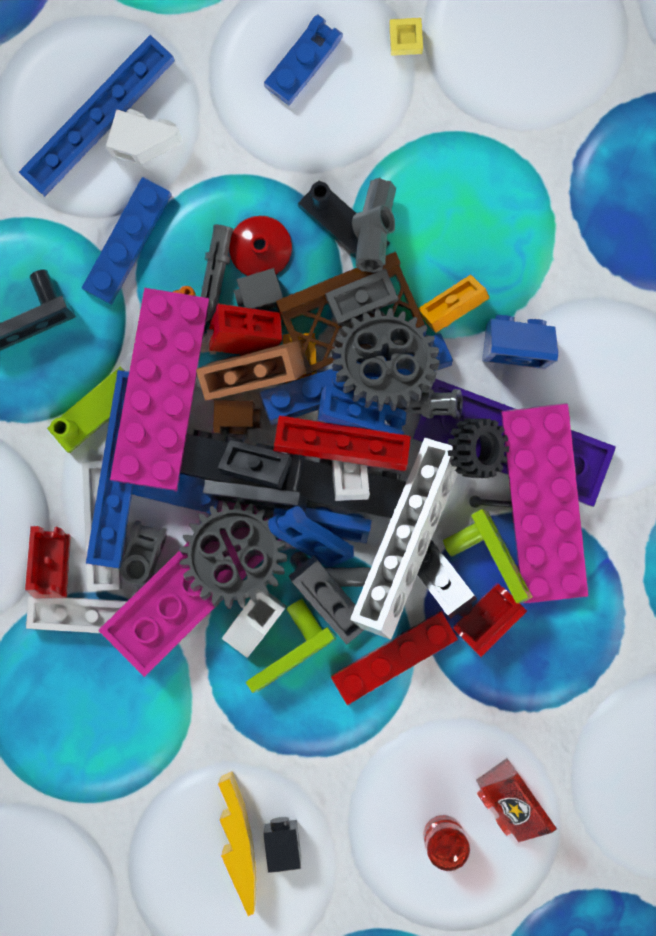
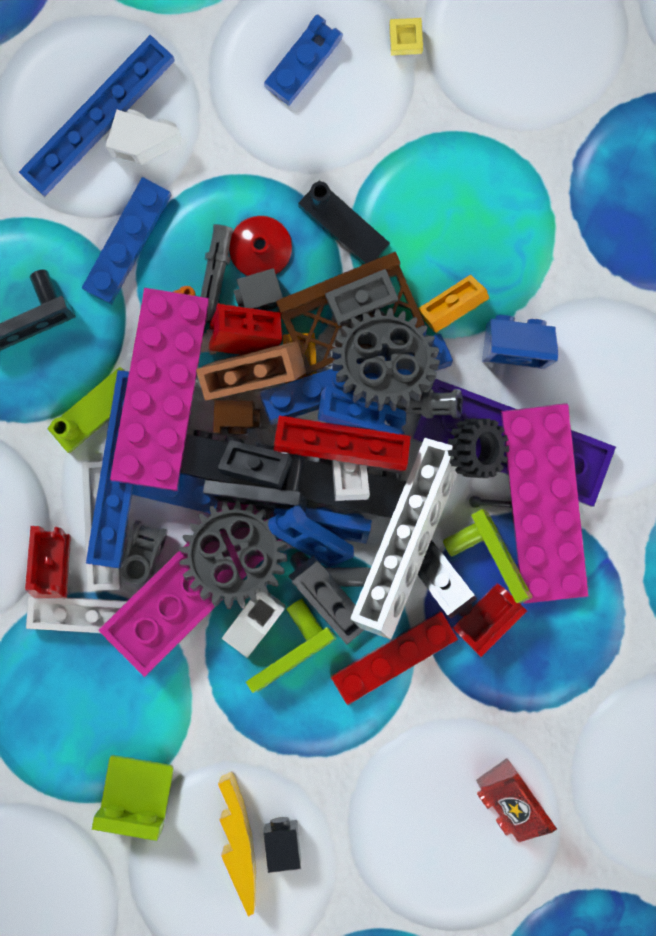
dark grey piece [352,178,397,273] -> none
clear red wheel [423,815,470,871] -> none
none -> lime bracket [91,755,174,841]

